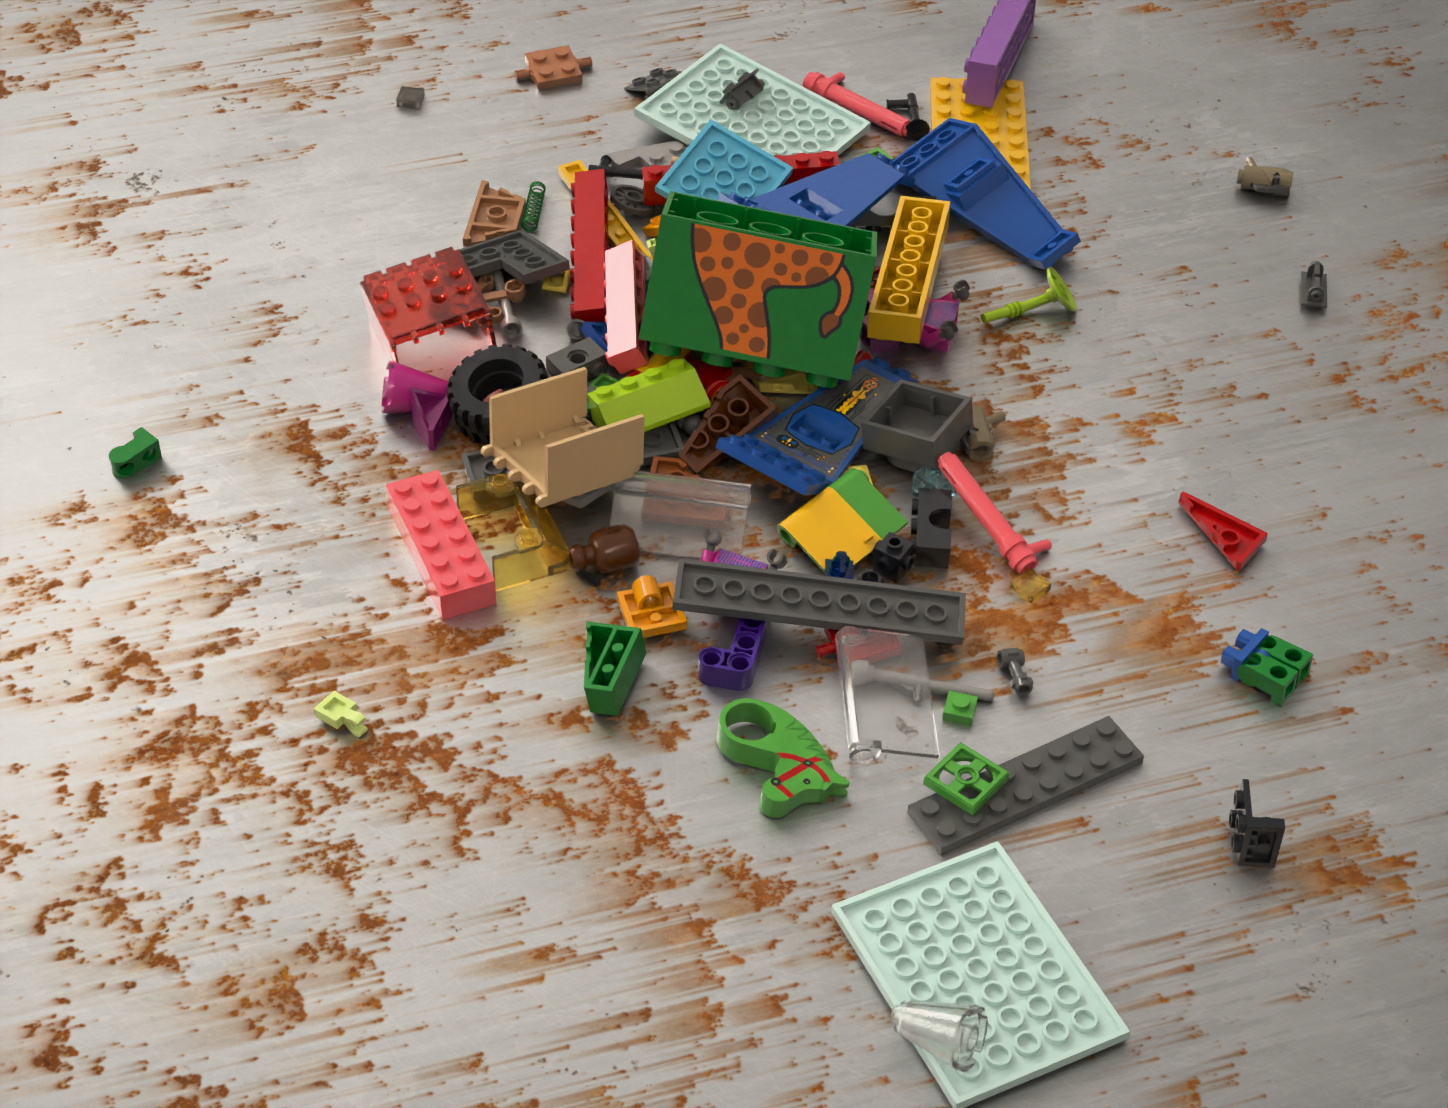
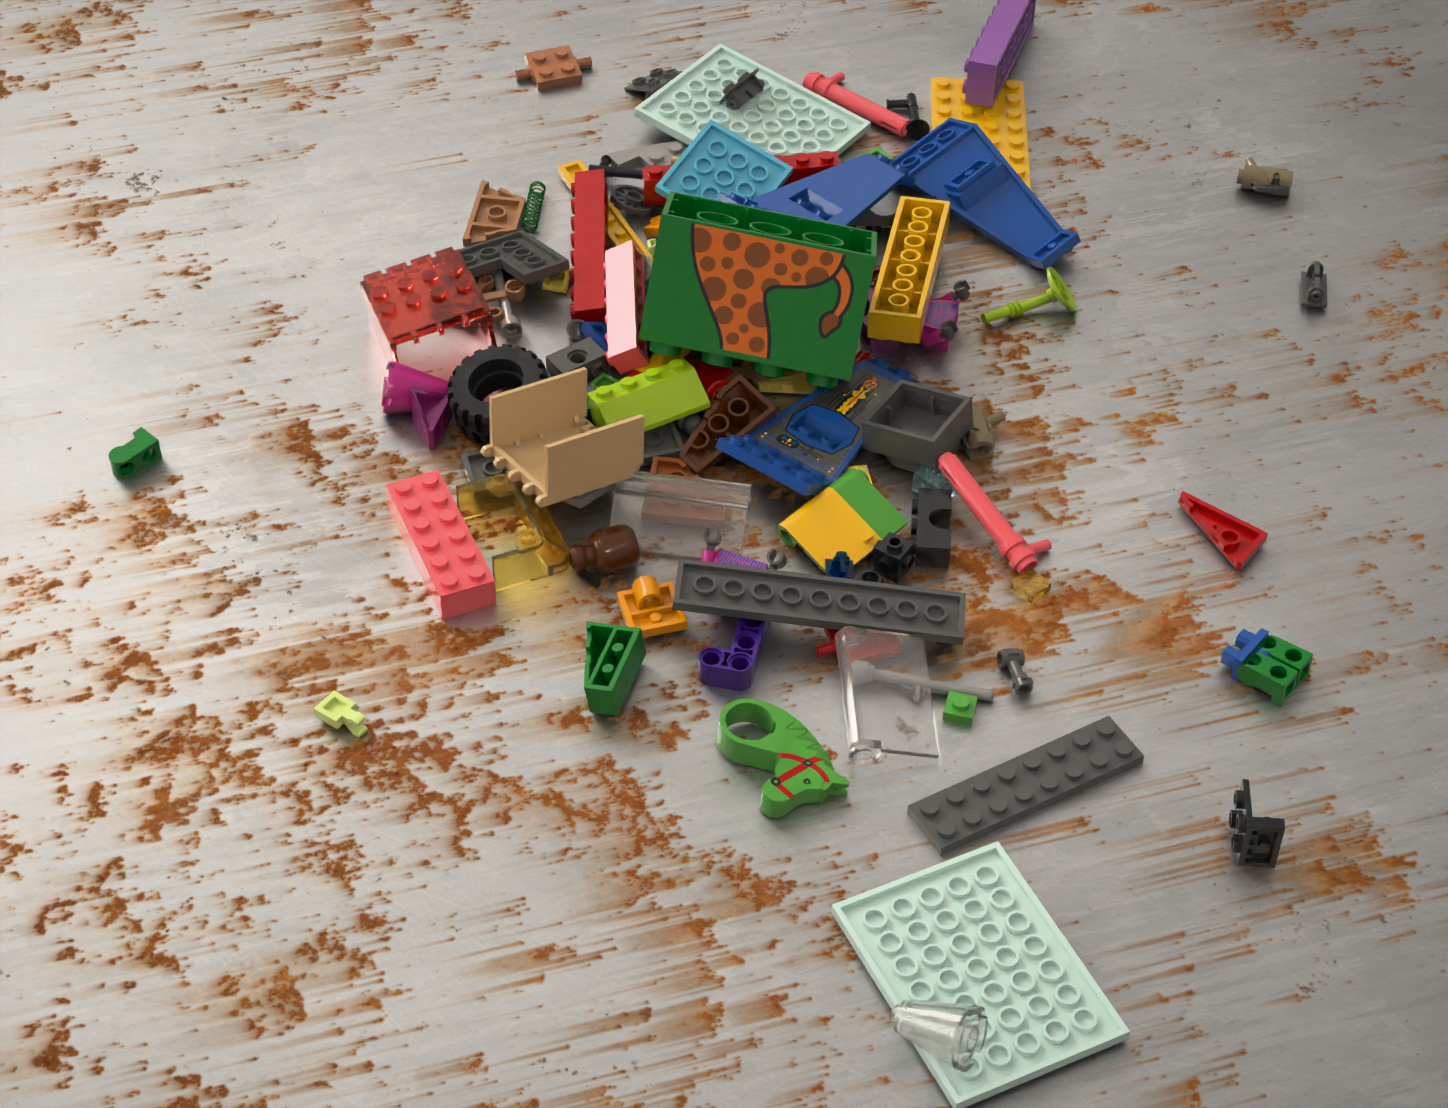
clear smoke tile [396,86,425,109] -> none
bright green piece [923,742,1010,816] -> none

